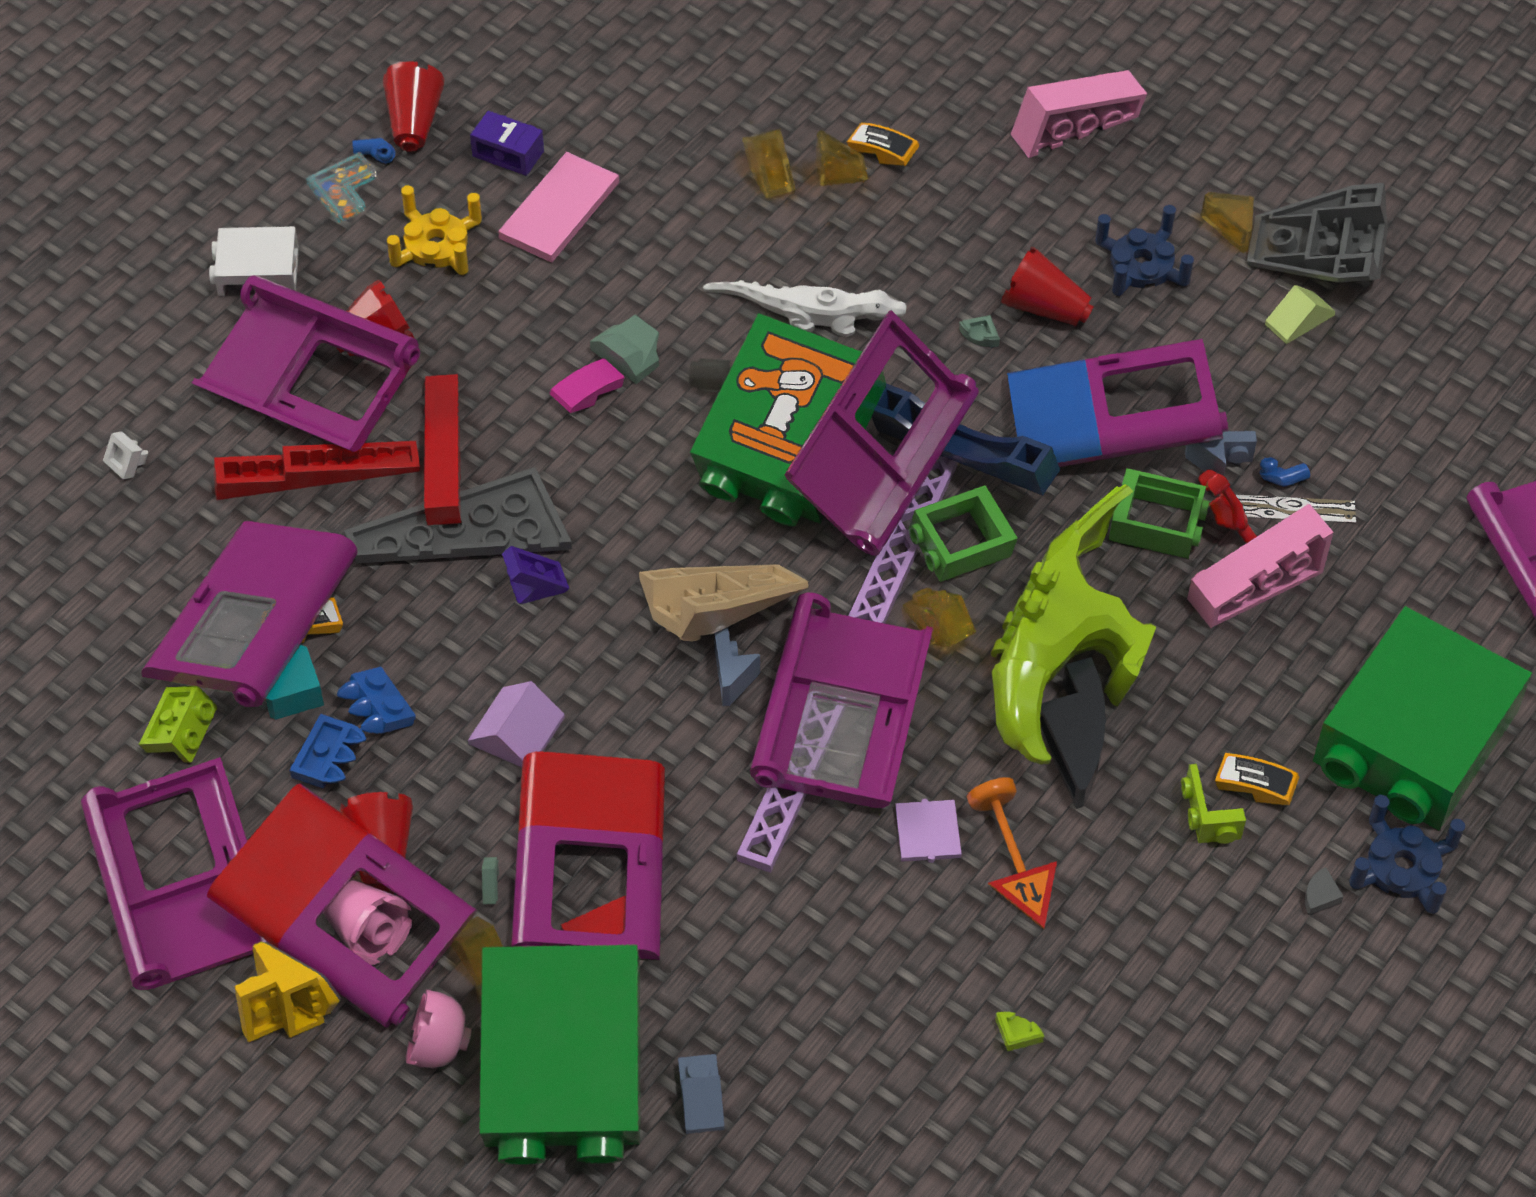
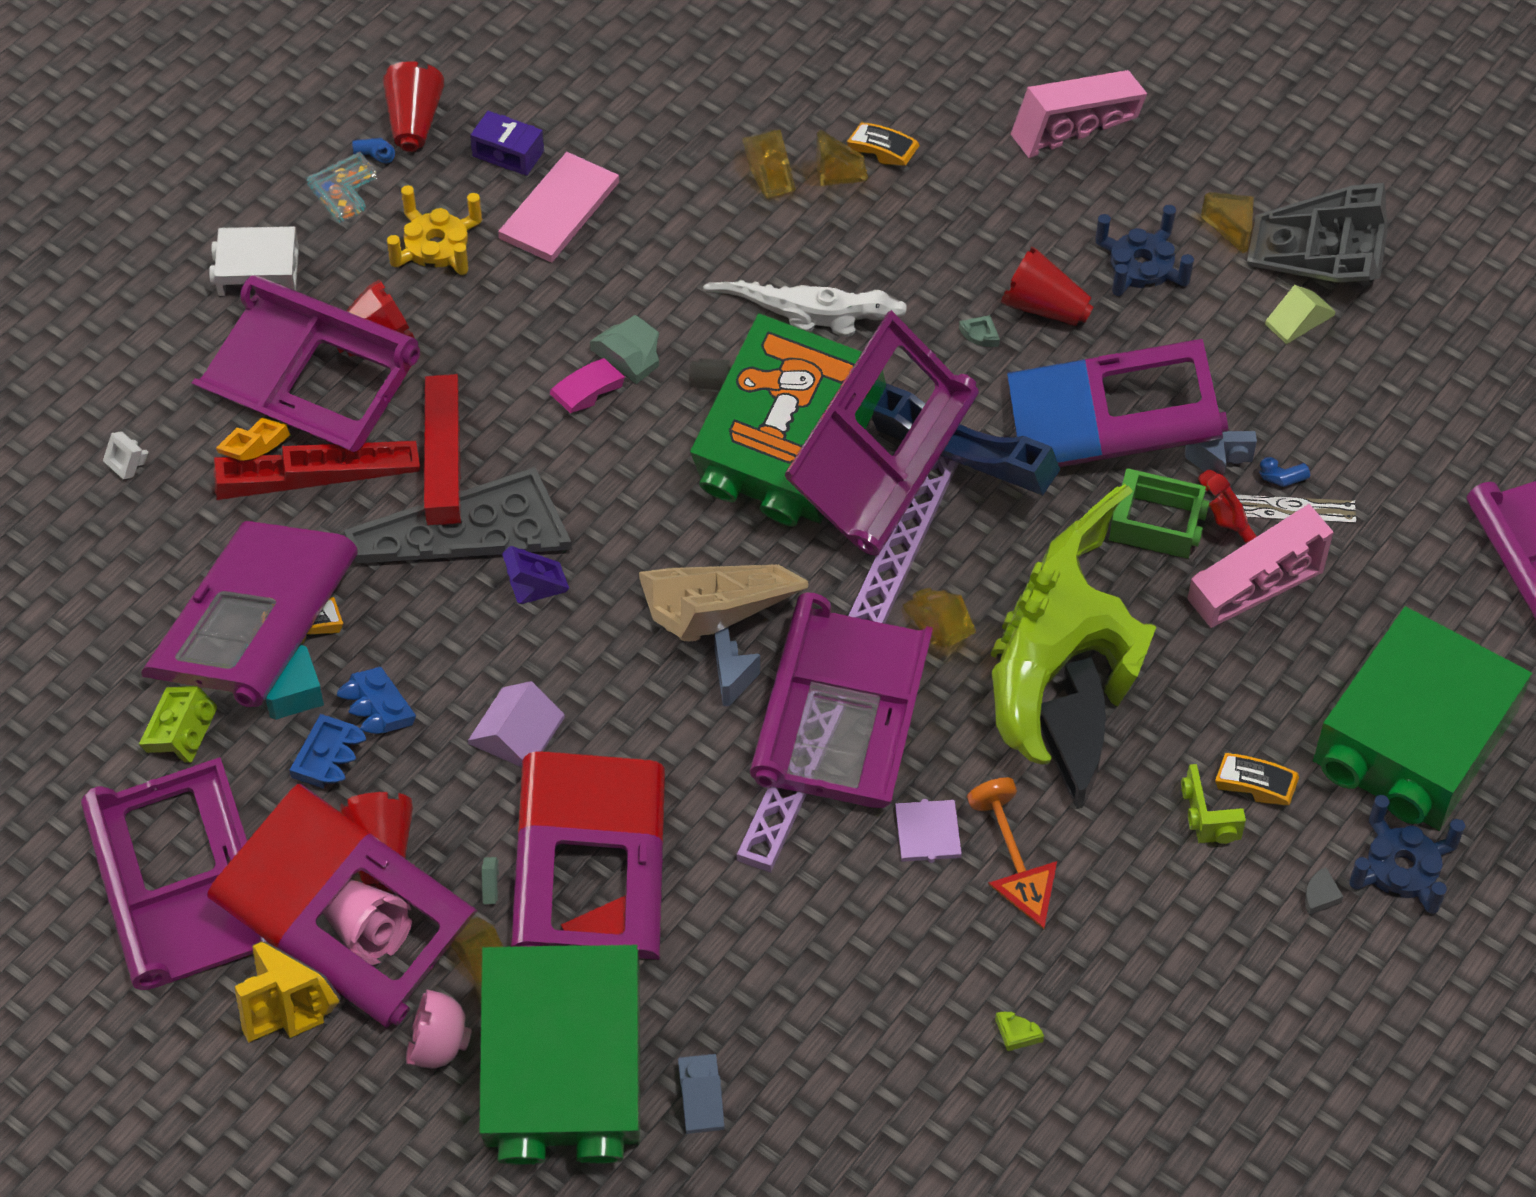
bright green window [908,485,1018,582] -> none
none -> light orange slope [216,417,290,461]

